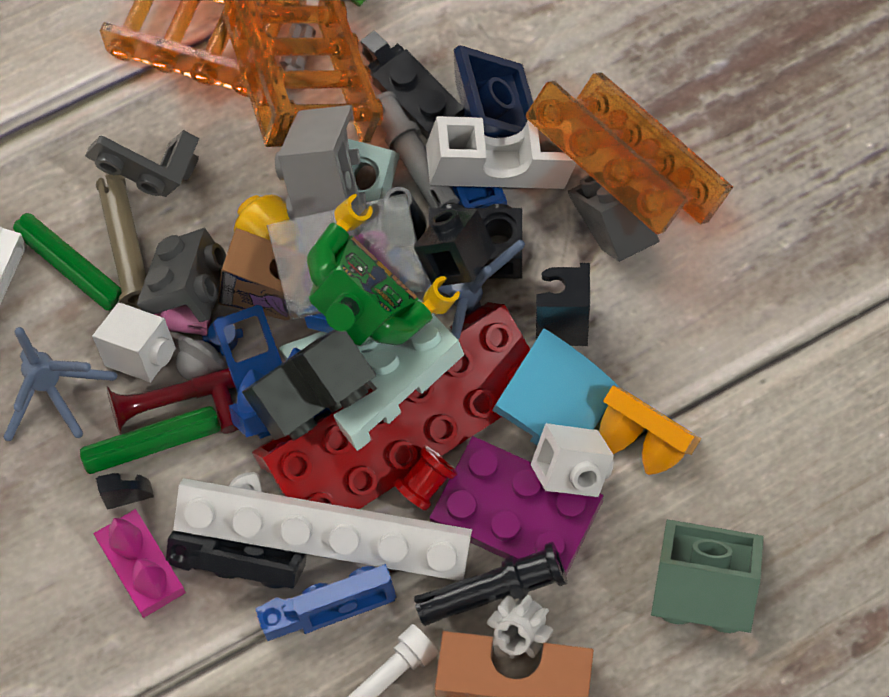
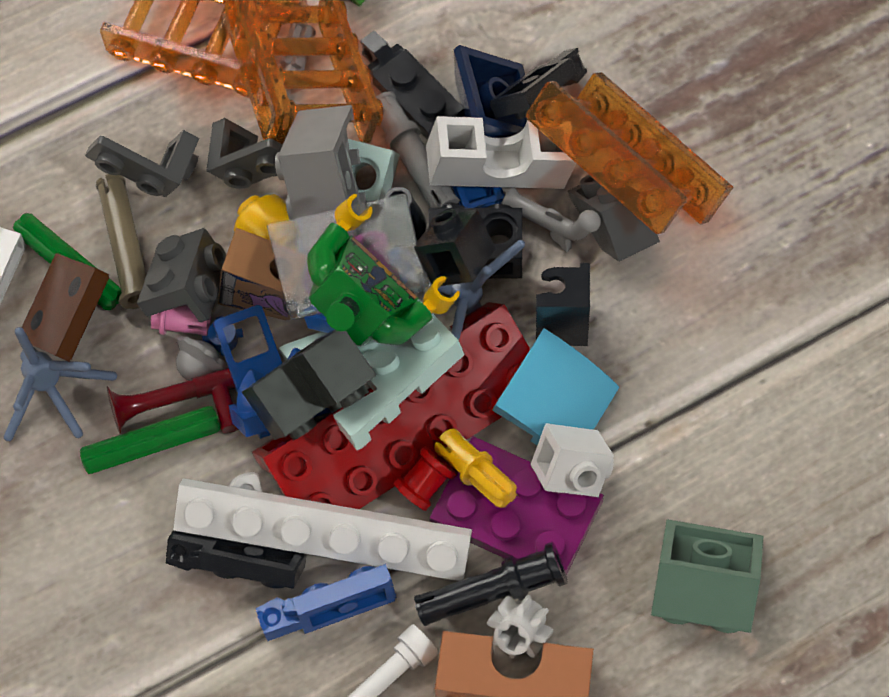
white brick [92,302,176,383] -> none
dark pink tile [93,509,186,618] -> none
black tile [96,473,154,510] -> none
light orange tile [599,385,702,475] -> none
none -> reddish brown tile [21,253,110,362]
none -> dark grey bracket [206,118,283,189]
none -> yellow axle [434,428,517,508]
none -> black hinge [490,48,587,119]
none -> light grey piece [502,188,601,253]

